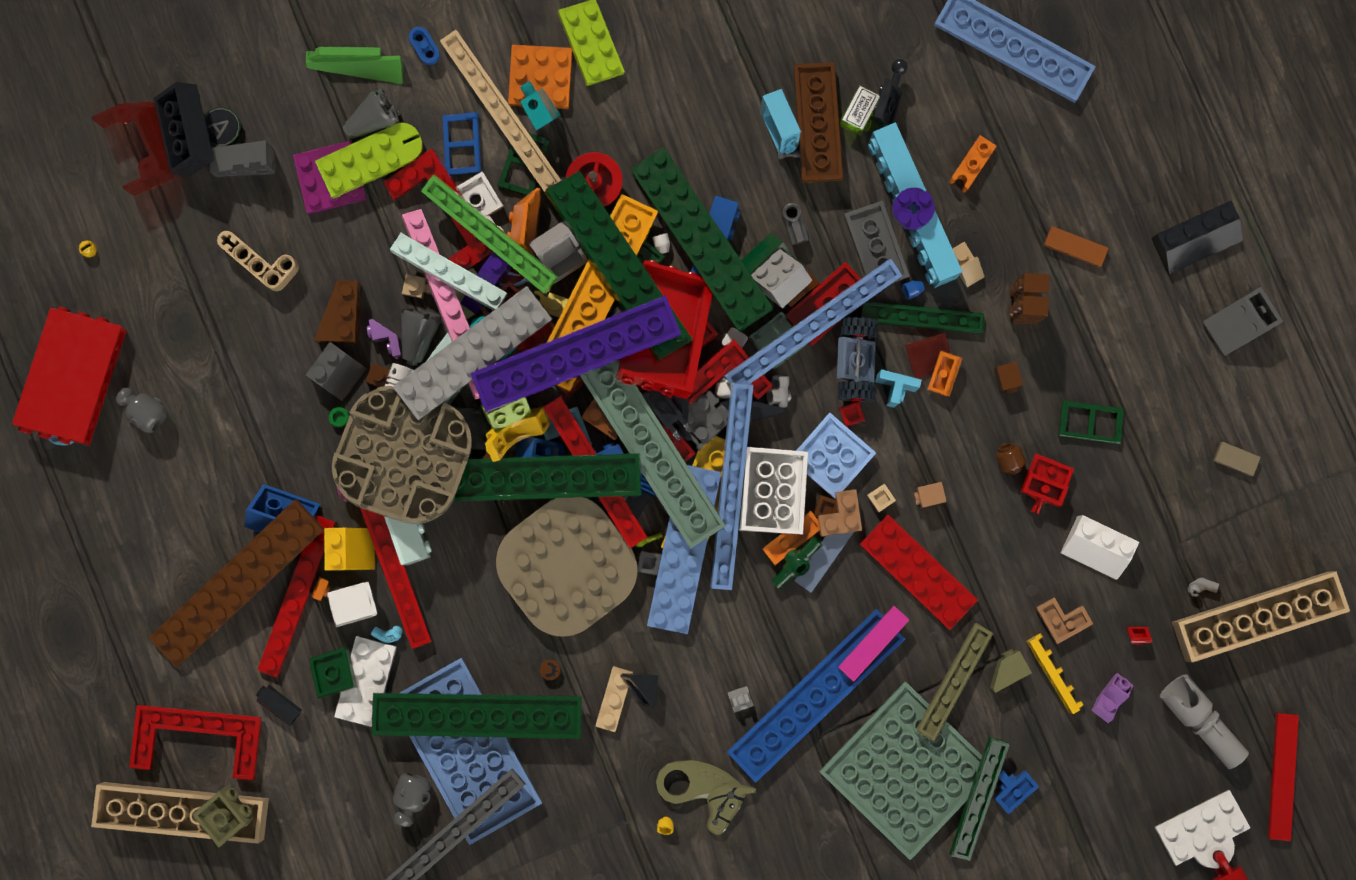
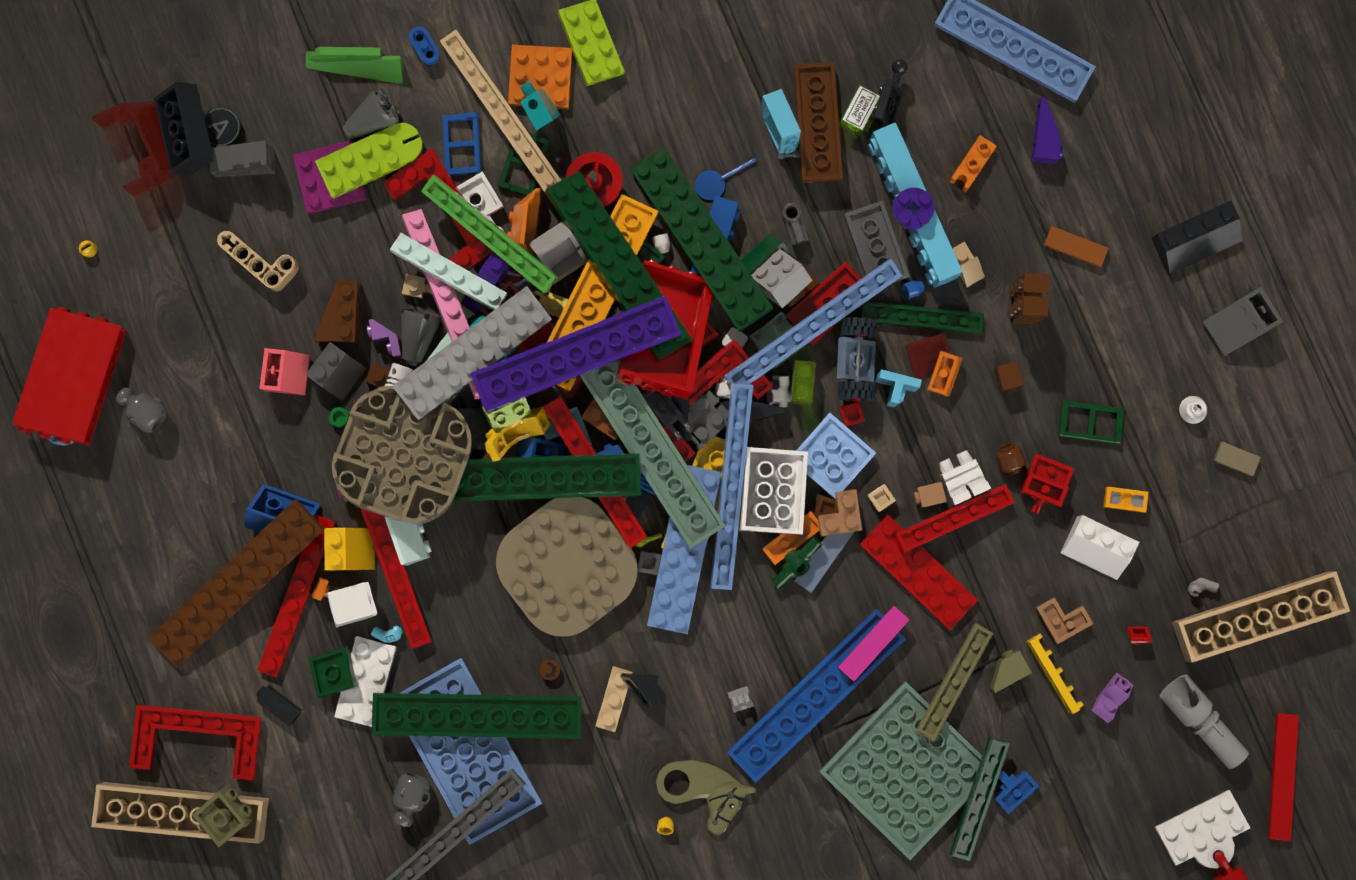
none -> coral slope [260,348,310,396]
none -> blue piece [695,158,756,201]
none -> clear neon green brick [790,360,816,405]
none -> red plate [894,484,1015,553]
none -> white hips [938,450,991,505]
none -> dark purple slope [1031,97,1064,164]
none -> light orange piece [1103,487,1148,513]
none -> white cone [1179,396,1207,424]

